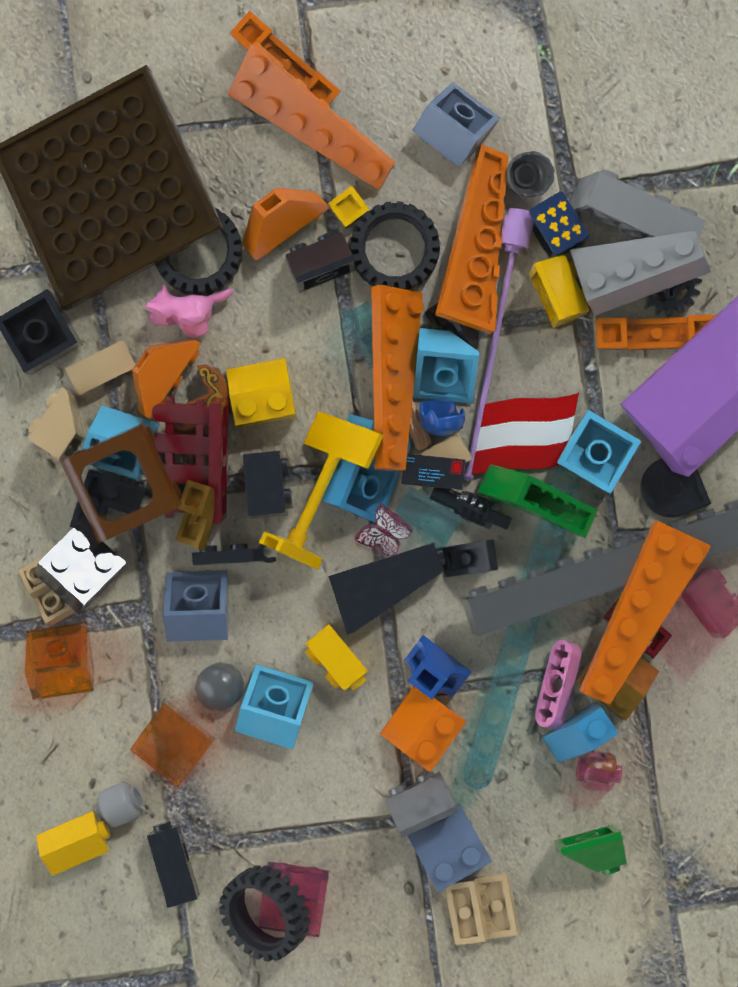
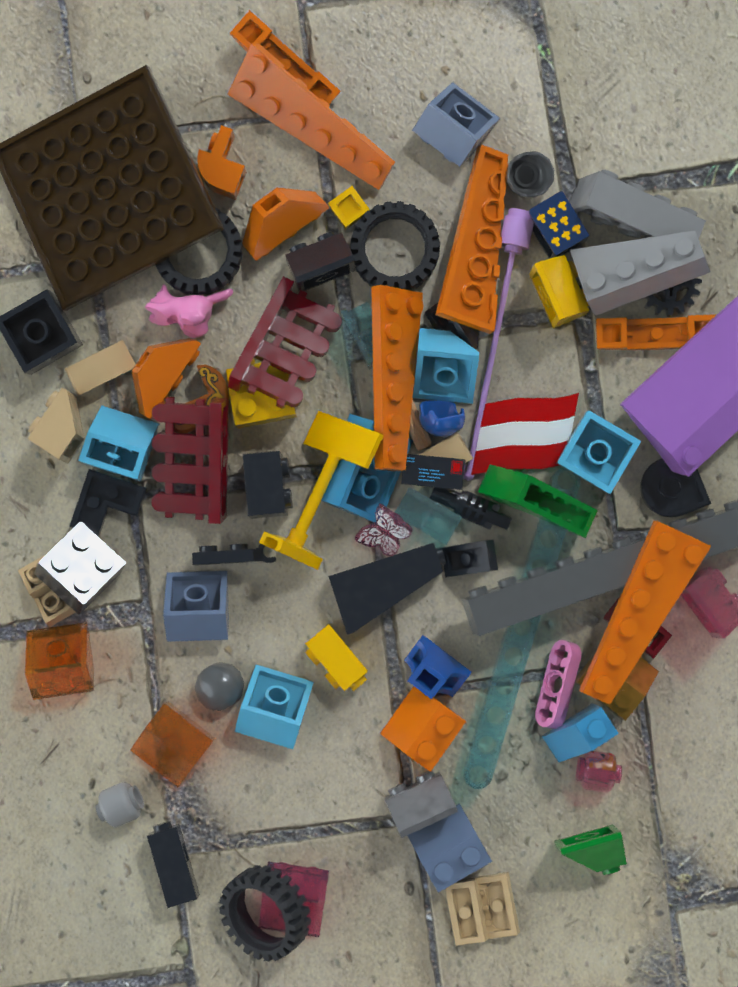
yellow brick [36,811,111,876] -> none
reddish brown piece [60,422,182,543] -> none
pearl gold slope [175,480,215,551] -> none
none -> orange brick [197,125,247,200]
none -> dark red fence [228,276,342,409]

